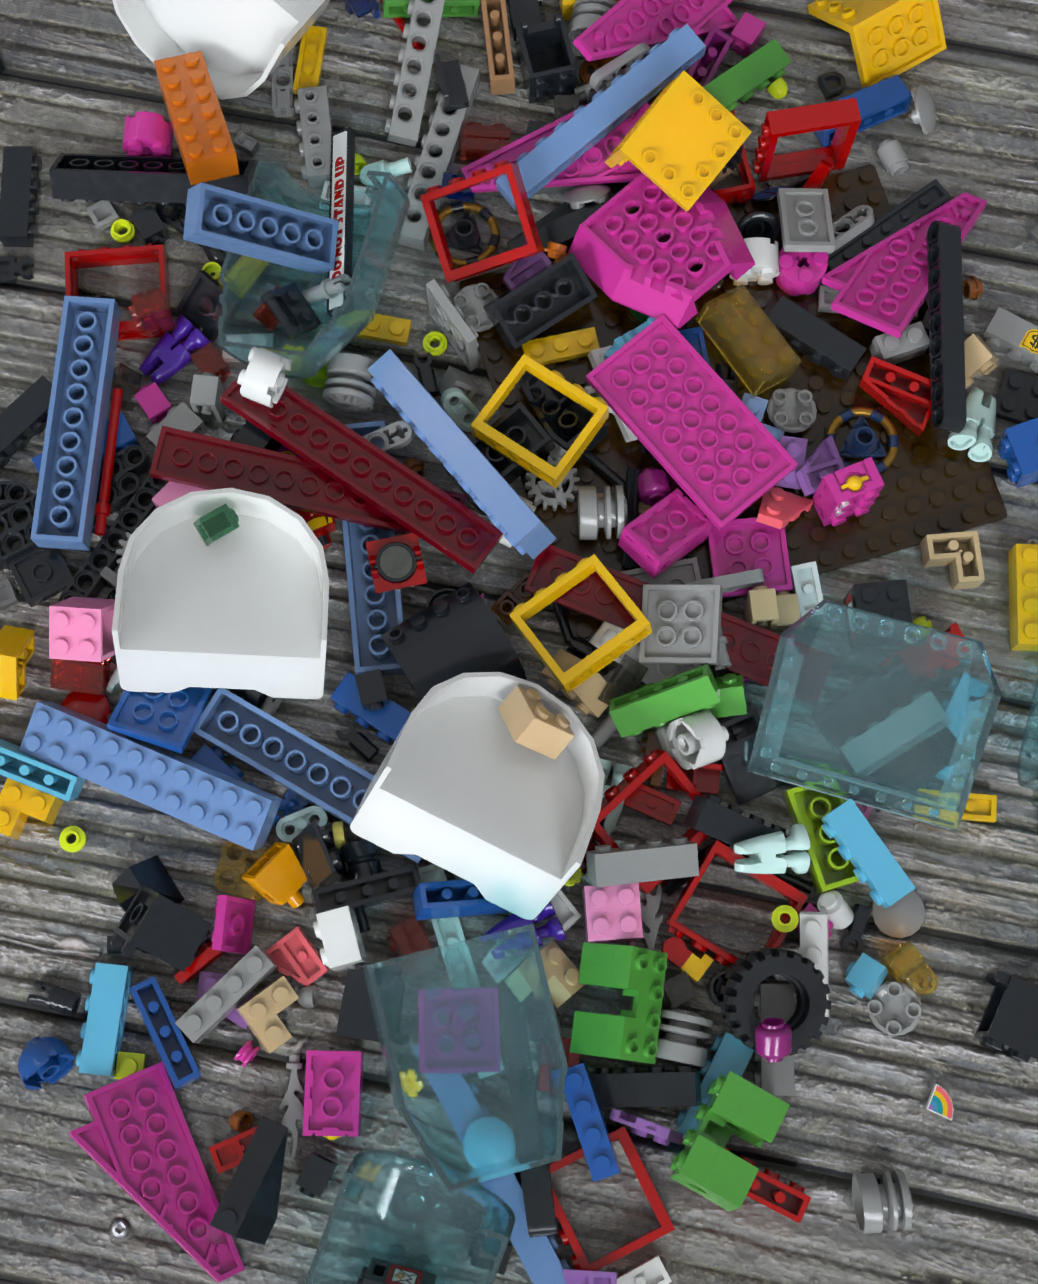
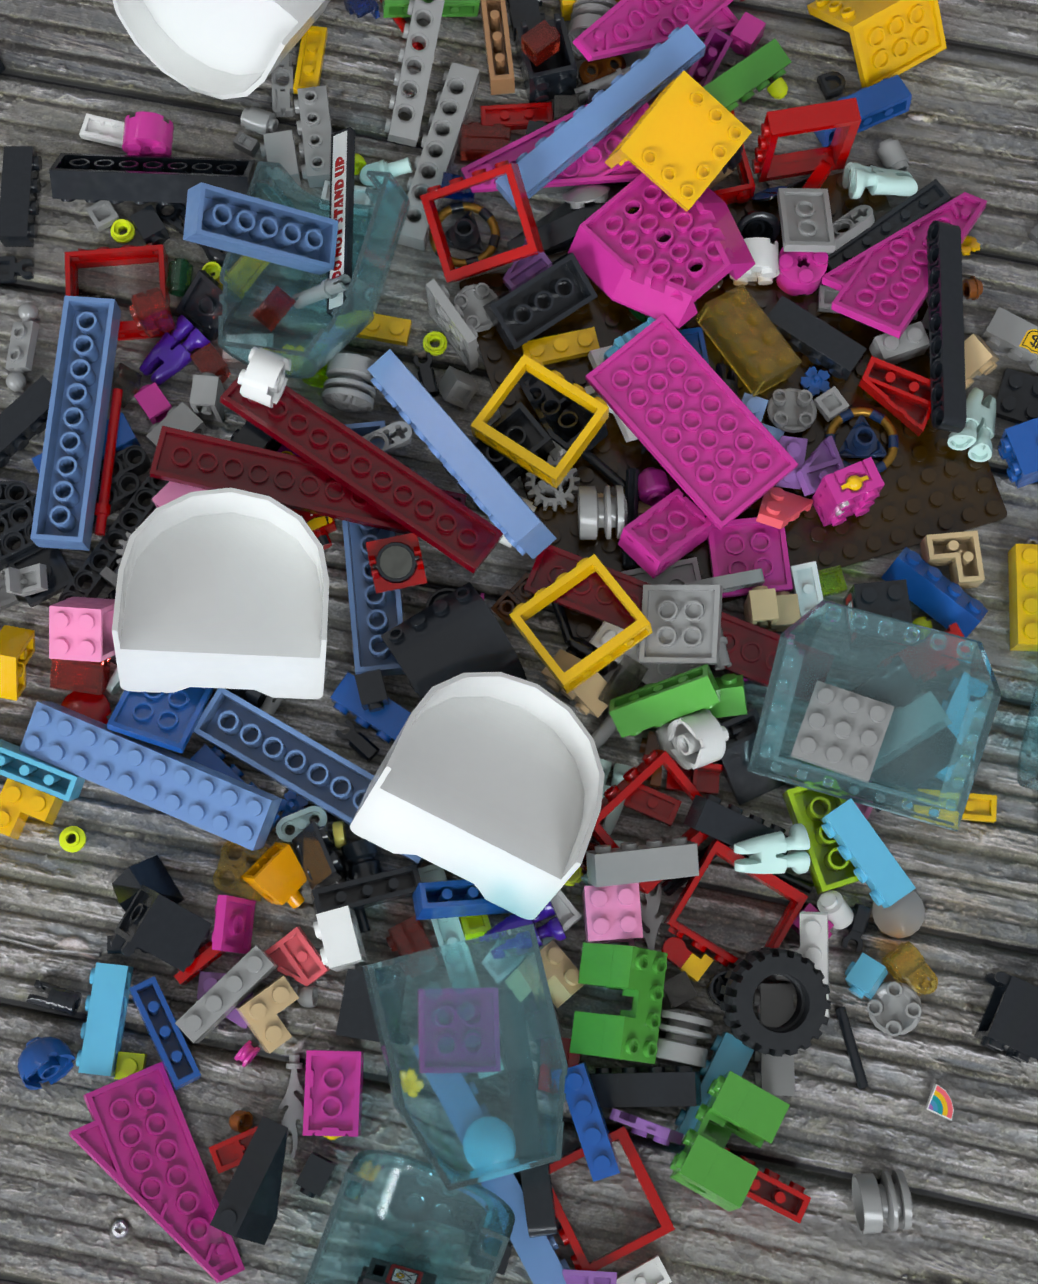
orange brick [154,51,239,185] -> none
clear green brick [193,504,240,546] -> none
black plate [260,283,322,340] -> none
dark orange plate [403,457,425,476] -> none
black panel [434,54,469,112] -> none
light aqua plate [441,387,480,432] -> none
tan brick [498,685,575,760] -> none
orange plate [543,241,567,259] -> none
light grey beam [589,43,651,92] -> none
magenta head [755,1017,792,1063] -> none
neon yellow plate [771,905,799,933] -> none
light grey dish [911,85,936,135] -> none
none -> light grey plate [5,302,39,391]
none -> light grey bracket [5,563,48,597]
none -> white plate [79,113,124,148]
none -> clear green brick [166,258,193,297]
none -> light grey brick [241,106,279,135]
none -> light grey brick [260,130,301,189]
none -> neon yellow plate [459,915,491,941]
none -> red tile [480,102,553,132]
none -> clear red brick [521,20,560,67]
none -> light grey plate [791,680,895,783]
none -> blue plant [800,367,830,396]
none -> light grey plate [814,386,850,422]
none -> clear neon green plate [818,565,848,597]
none -> black bar [835,1006,869,1089]
none -> light aqua piece [842,162,918,199]
none -> blue brick [881,547,988,639]
none -> yellow plant [961,236,980,256]

